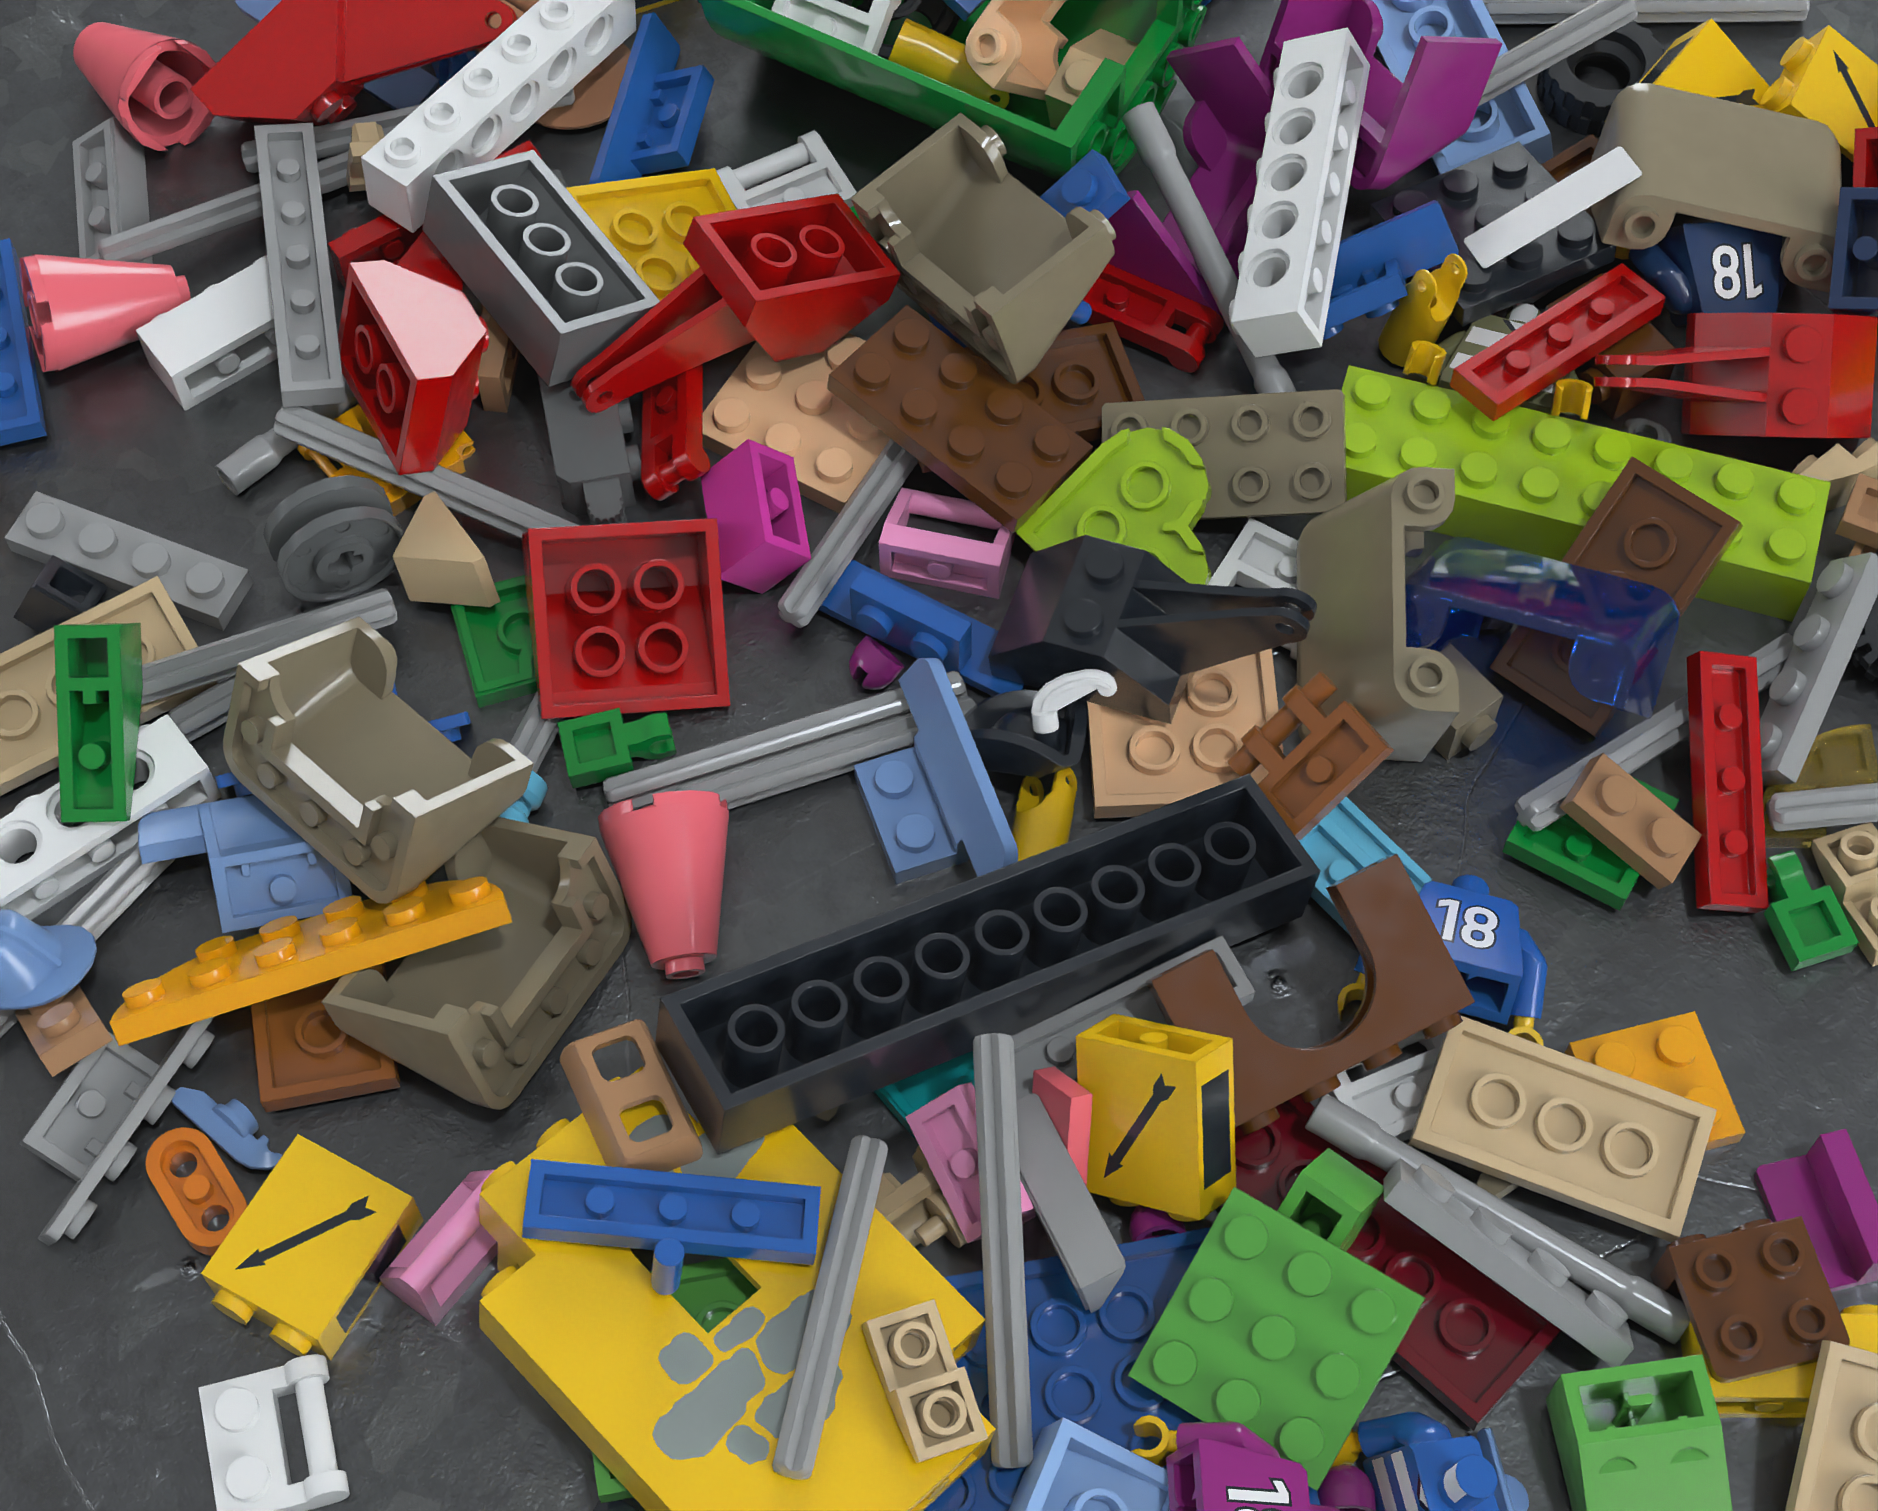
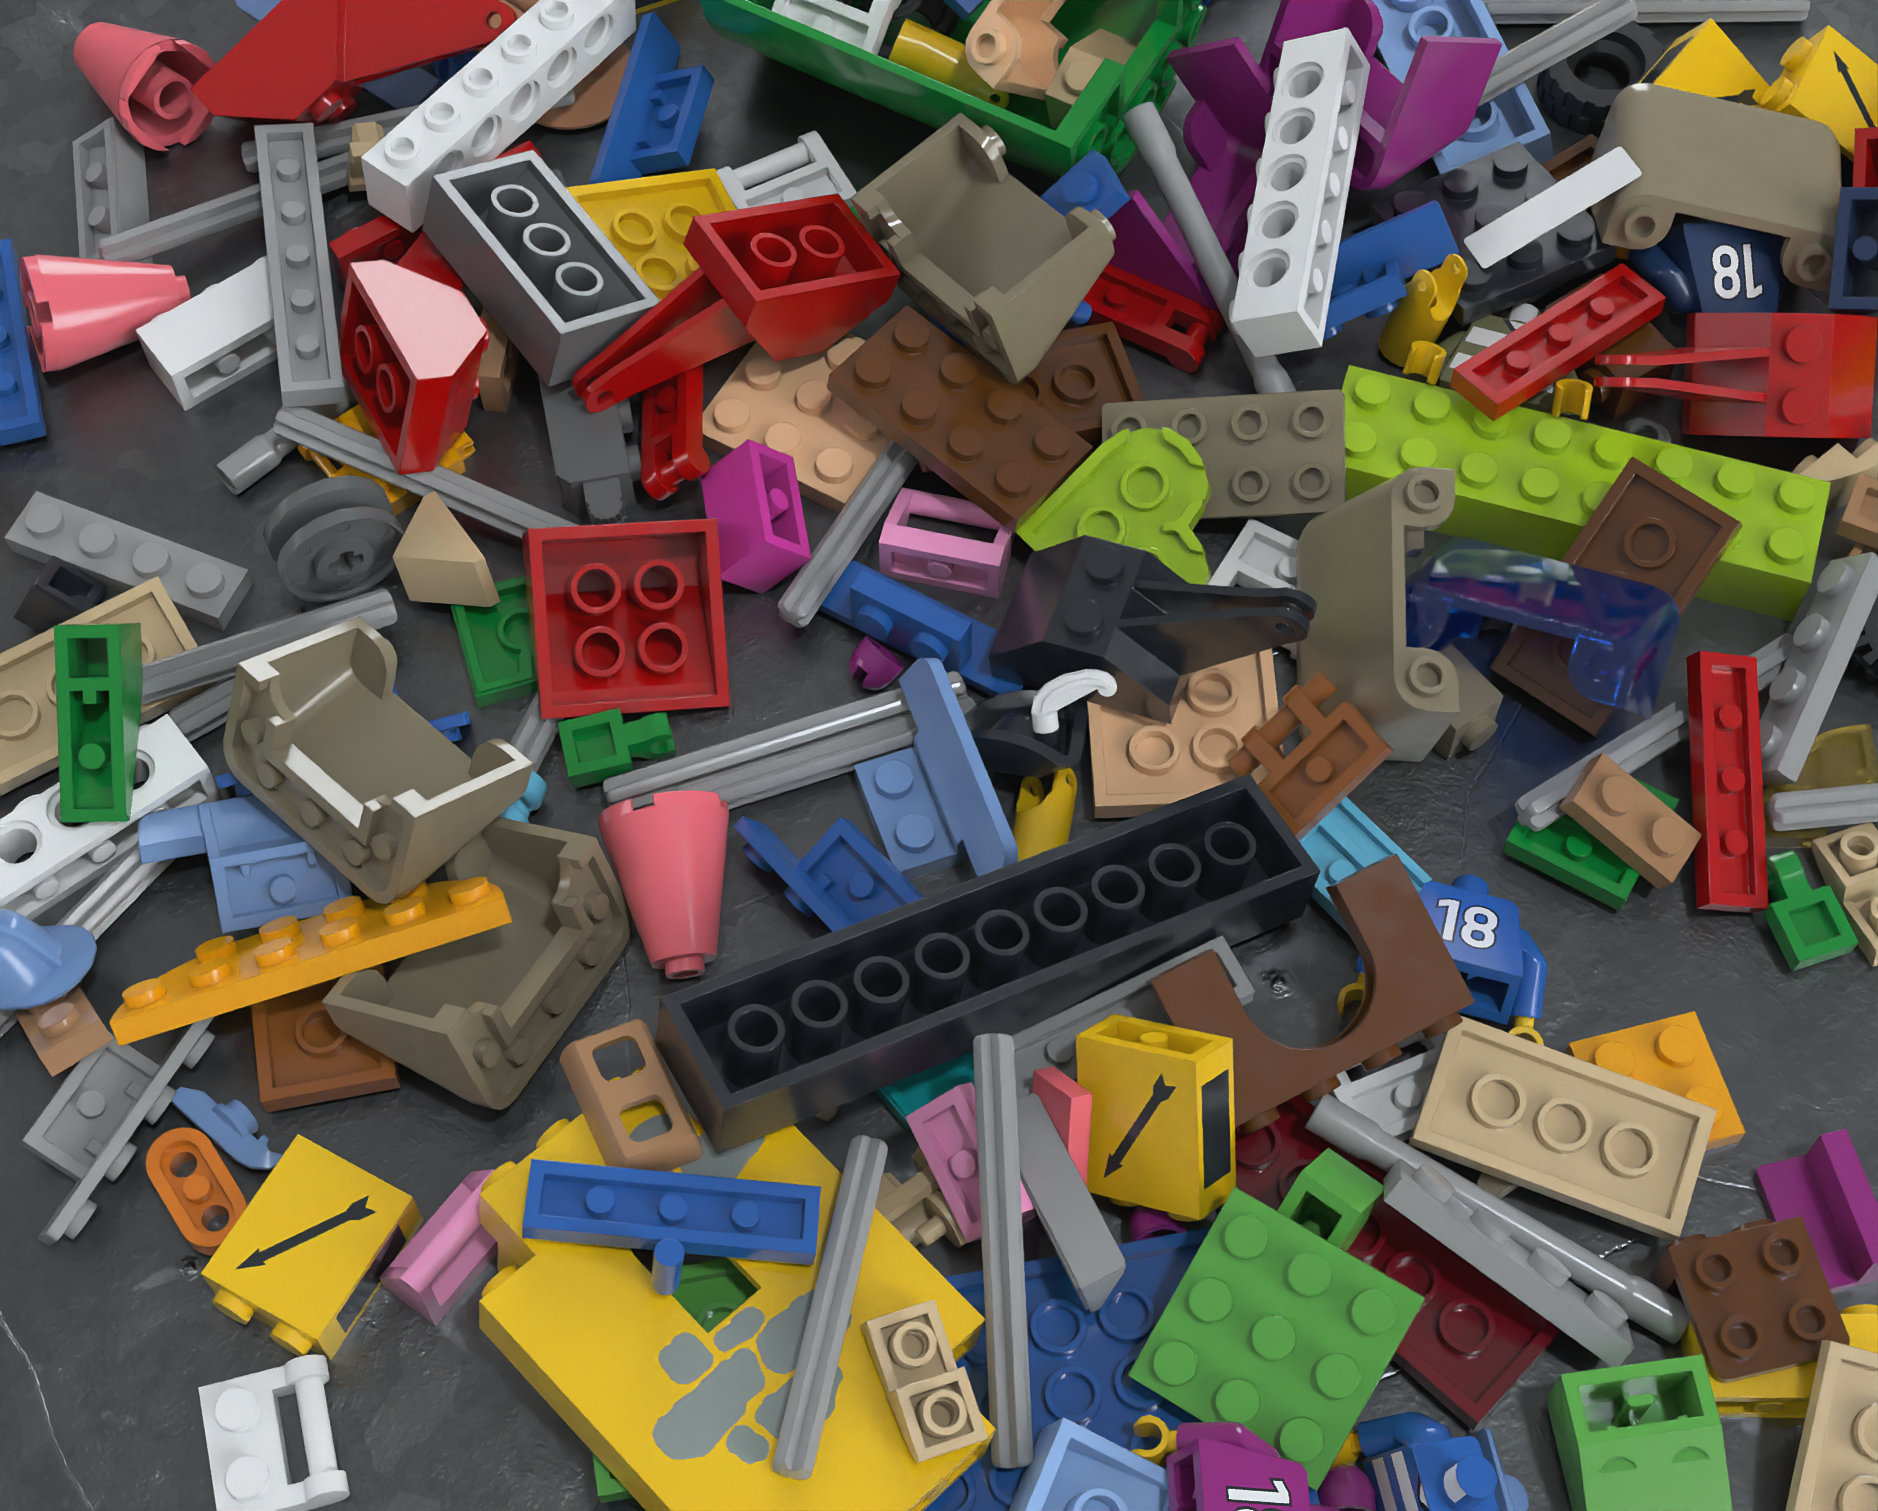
none -> blue bracket [734,816,924,934]

